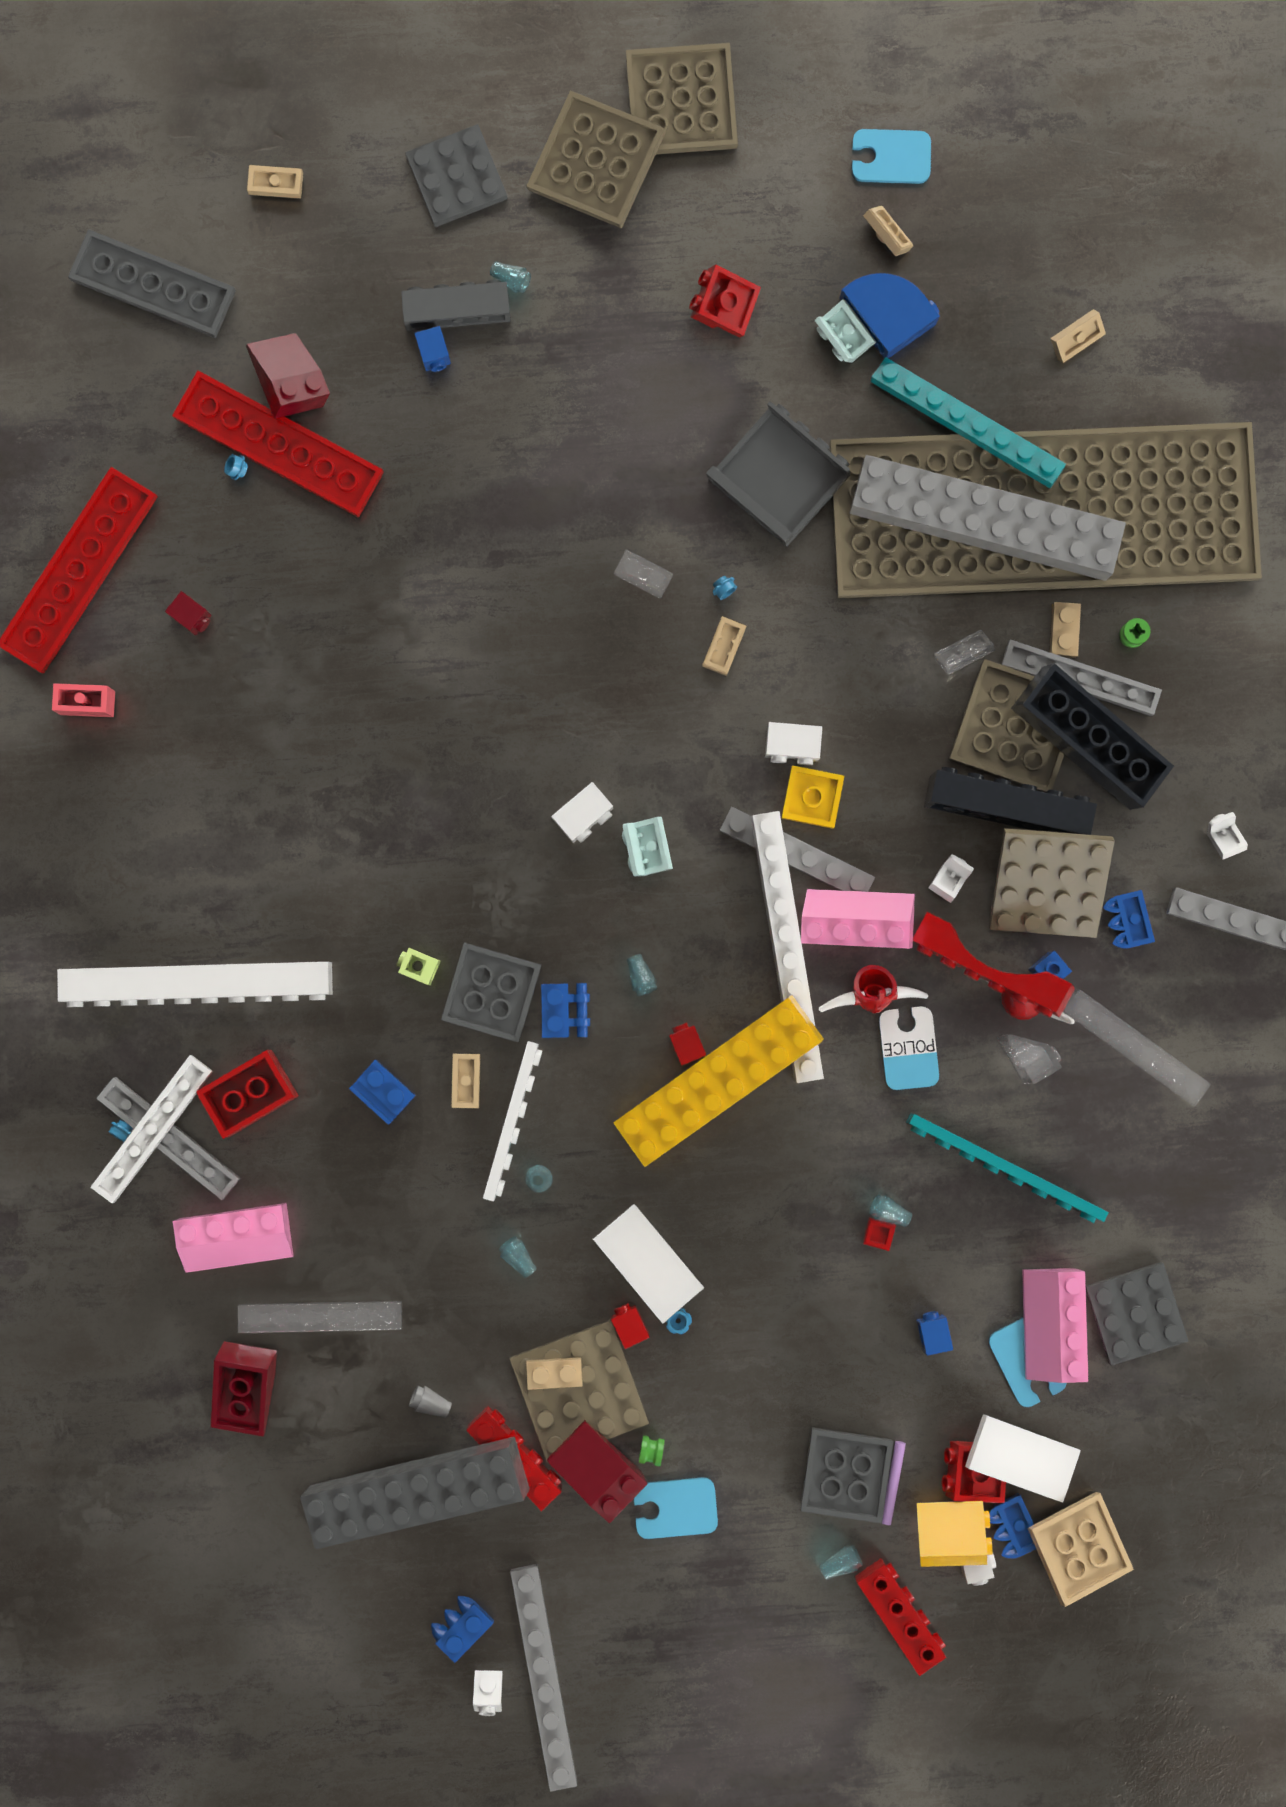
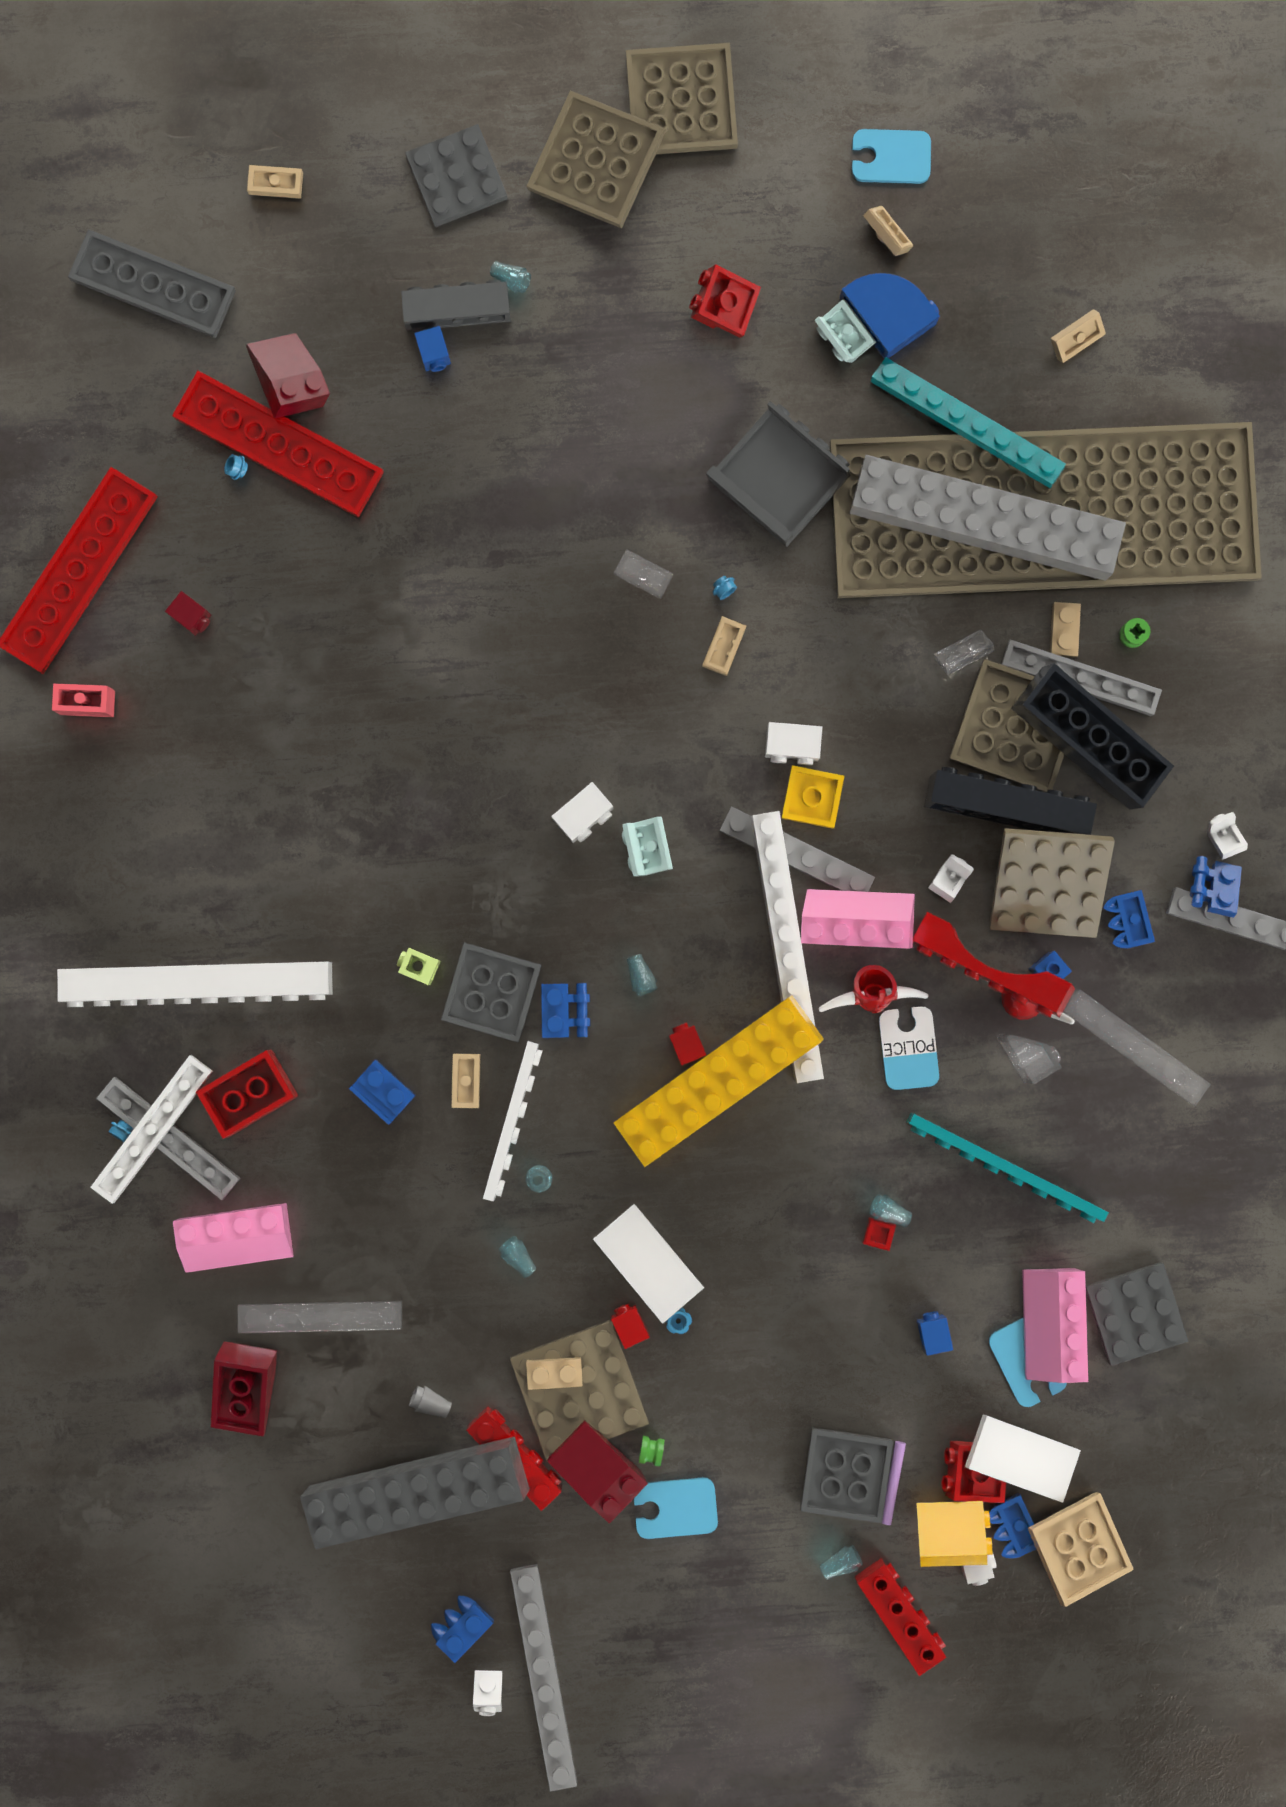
none -> plate [1190,856,1242,918]

